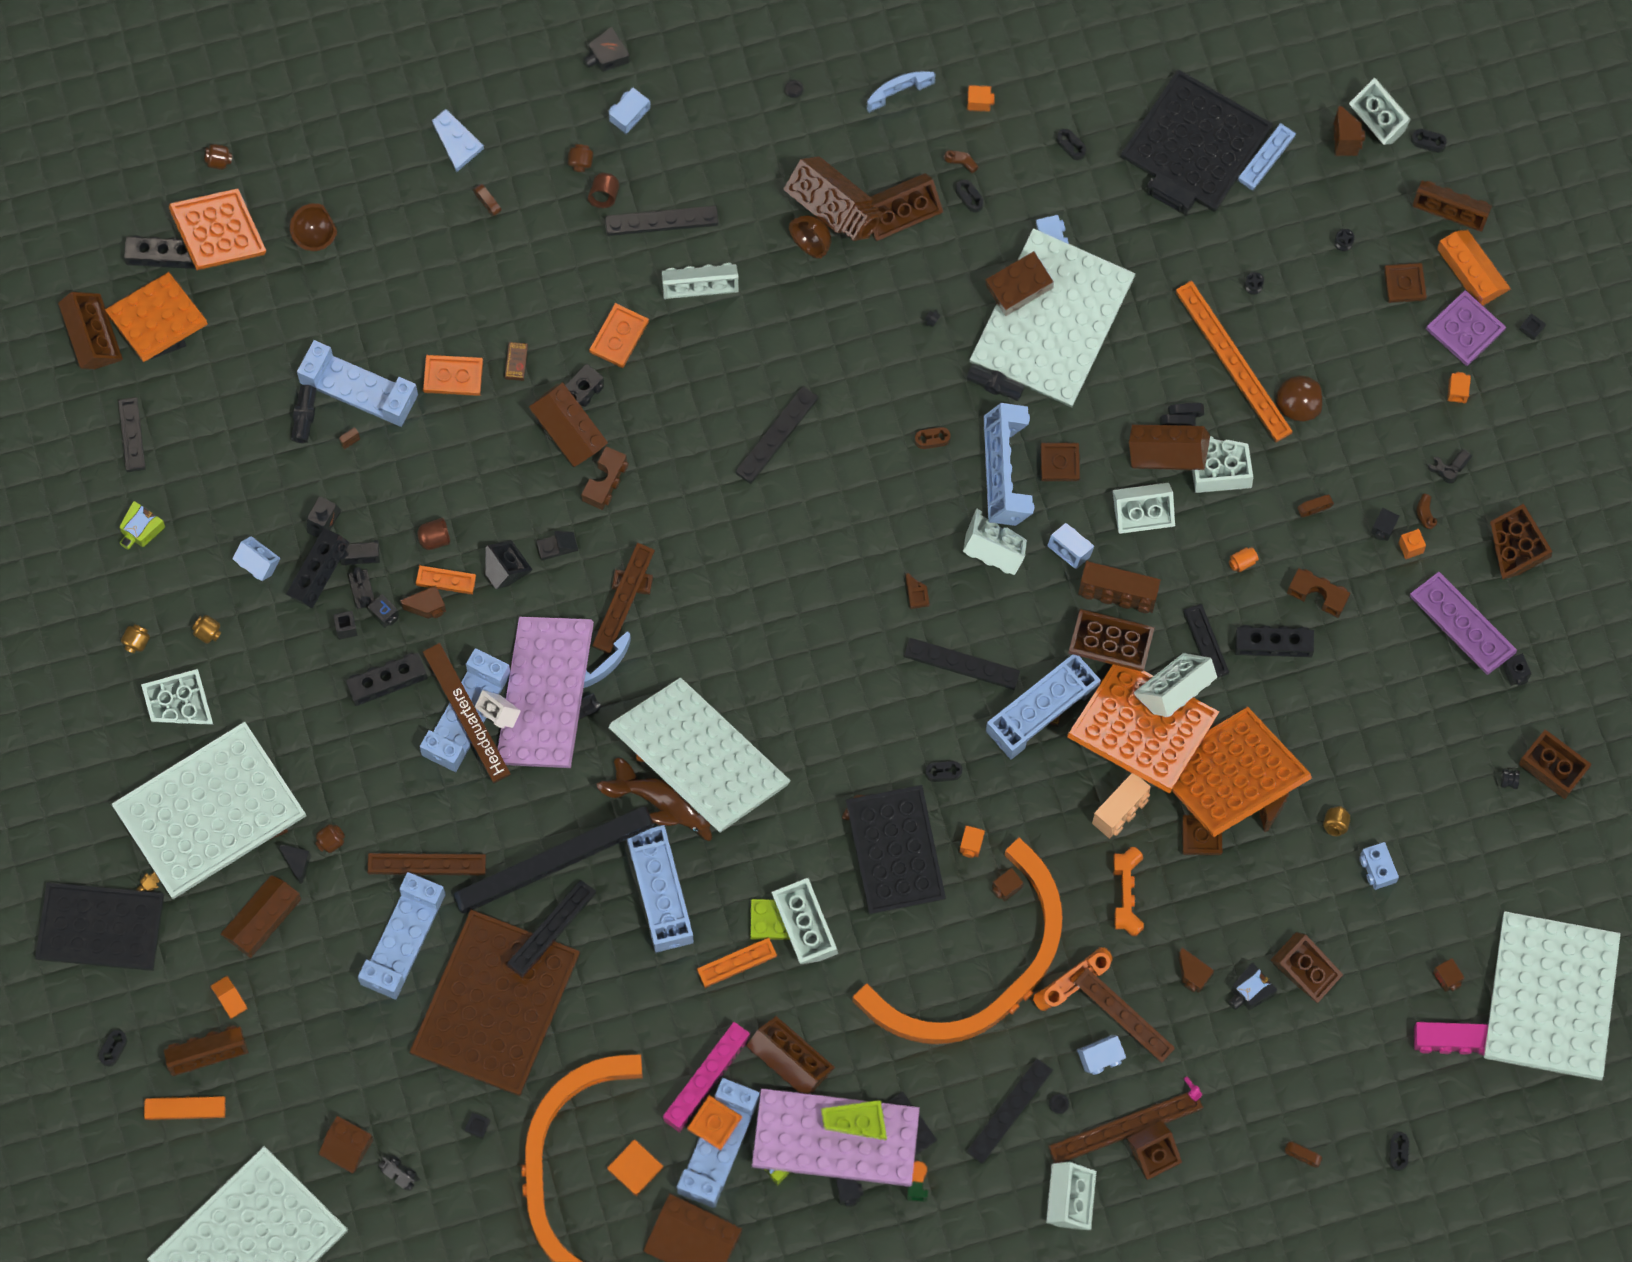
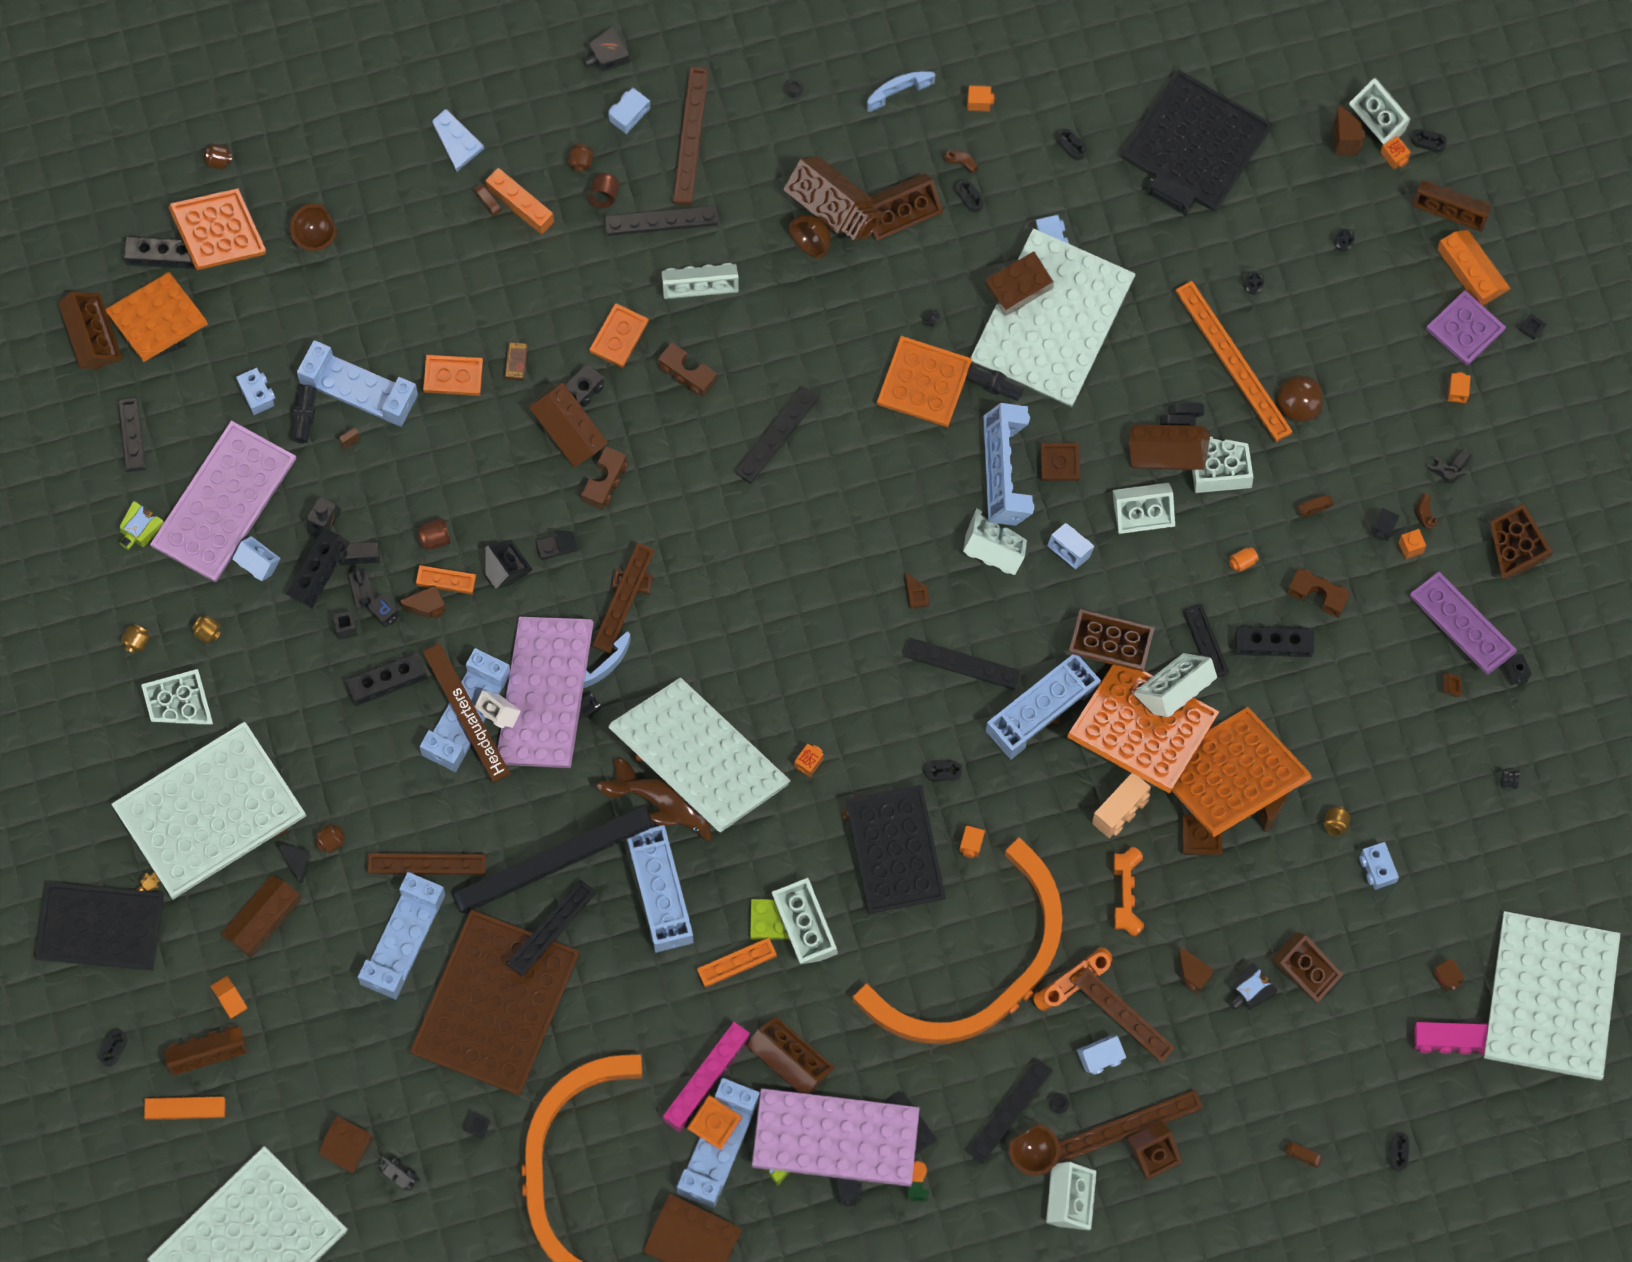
orange tile [607,1139,664,1196] -> none
lime wing [821,1100,887,1141] -> none
reddish brown beam [915,427,950,449] -> none
reddish brown brick [992,868,1024,902] -> none
reddish brown brick [1078,561,1161,613] -> none
dark pink hand [1184,1077,1202,1101] -> none
light blue plate [1238,124,1296,191] -> none
reddish brown plate [1384,263,1427,303] -> none
reddish brown brick [1518,729,1592,799] -> none
none -> lavender plate [150,421,297,583]
none -> light blue brick [236,368,275,415]
none -> orange brick [486,168,554,235]
none -> reddish brown arch [658,342,717,397]
none -> reddish brown tile [673,67,709,206]
none -> orange brick [794,744,824,777]
none -> orange plate [877,336,972,427]
none -> reddish brown cylinder [1009,1124,1060,1176]
none -> orange brick [1380,136,1411,169]
none -> reddish brown plate [1443,673,1462,698]

